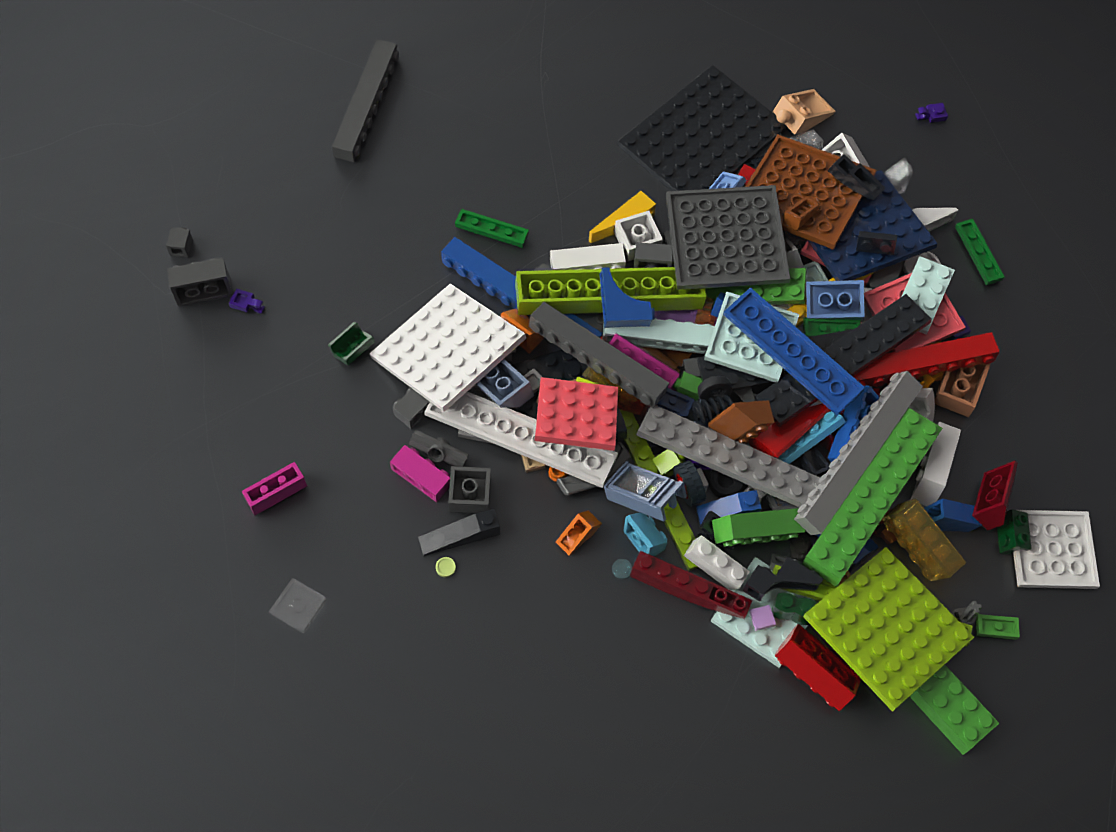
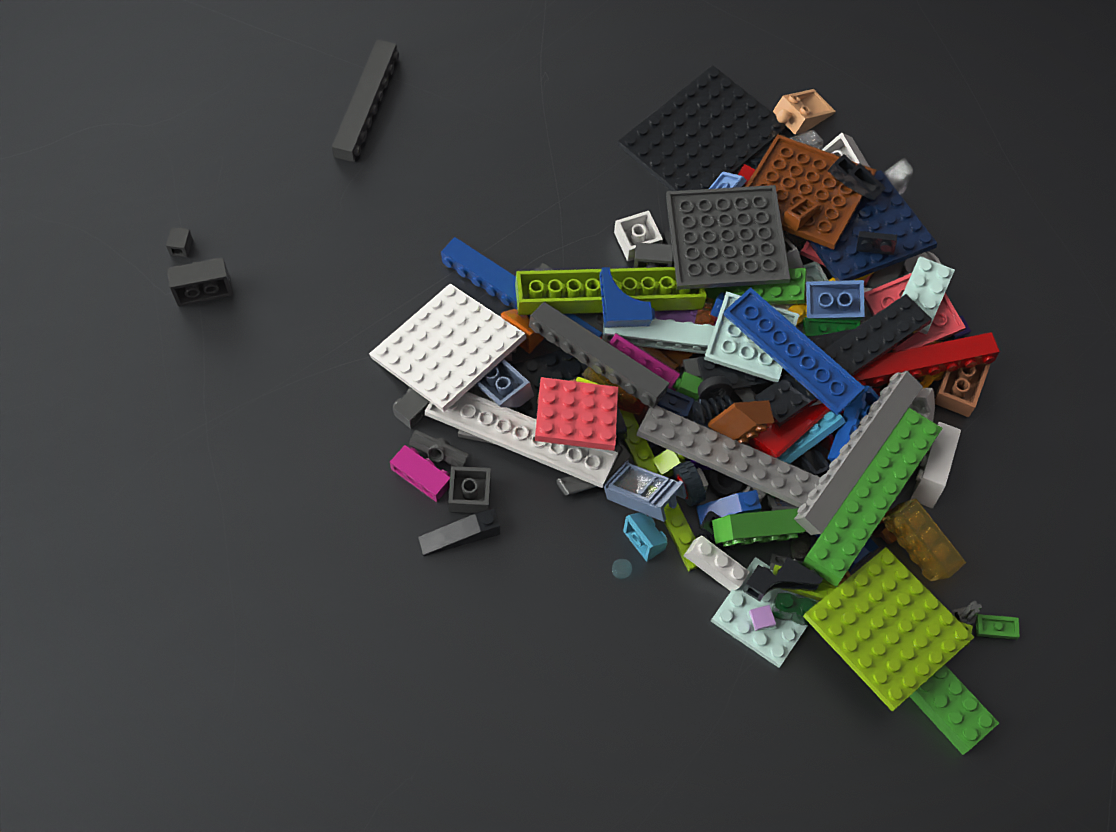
dark purple plate [228,288,265,313] -> none
dark pink brick [242,462,307,515] -> none
clear tile [269,578,327,633] -> none
dark green bracket [328,322,375,365] -> none
yellowish green piece [436,557,456,577] -> none
green plate [455,209,529,248] -> none
tan tile [521,455,545,473] -> none
light grey plate [524,368,542,393] -> none
orange plate [548,467,568,482] -> none
white brick [550,243,626,270] -> none
orange arch [556,510,602,556] -> none
yellow slope [589,191,656,243] -> none
dark red slope [630,551,753,619] -> none
red slope [775,624,861,711] -> none
white slope [912,208,958,231] -> none
dark purple plate [915,103,948,123] -> none
blue slope [917,499,982,532] -> none
green plate [955,219,1004,285] -> none
dark red slope [972,460,1018,530] -> none
dark green bracket [997,509,1032,555] -> none
white plate [1013,510,1100,589] -> none

